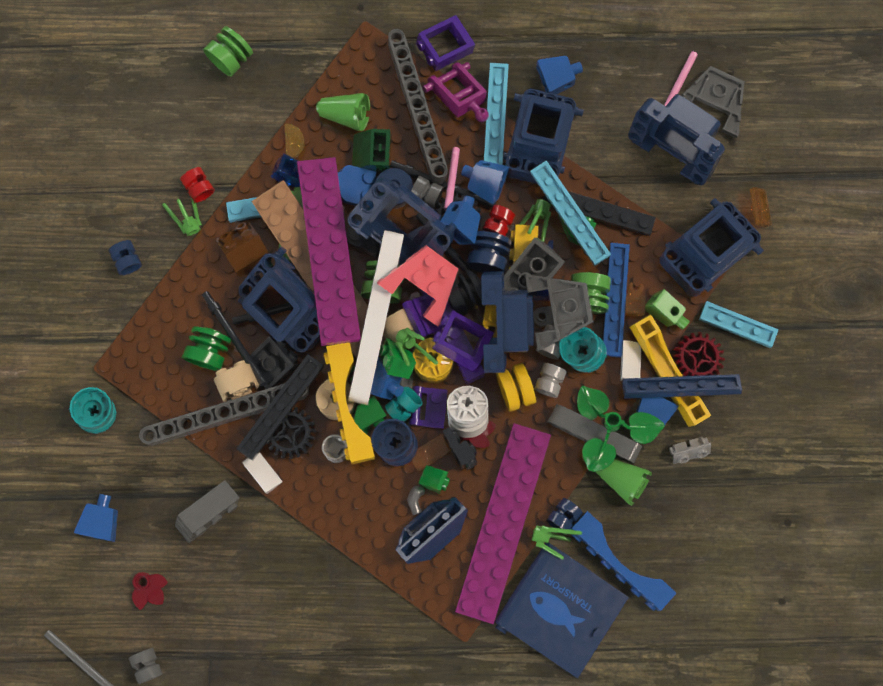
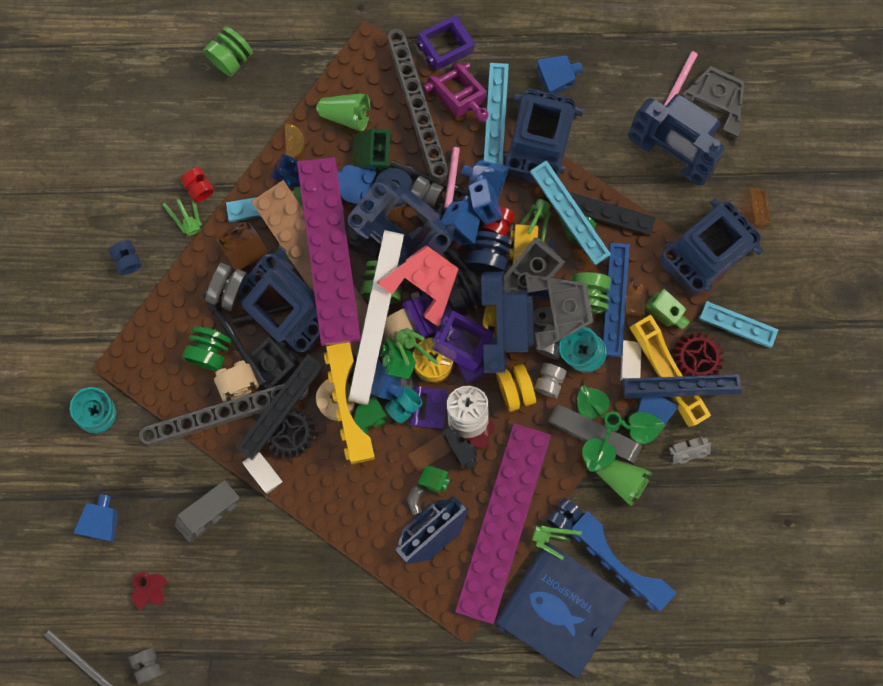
light grey wheel [322,435,348,463] -> none
dark blue wheel [372,419,418,466] -> none
none -> dark grey wheel [205,263,247,311]
none -> blue torso [469,175,503,225]

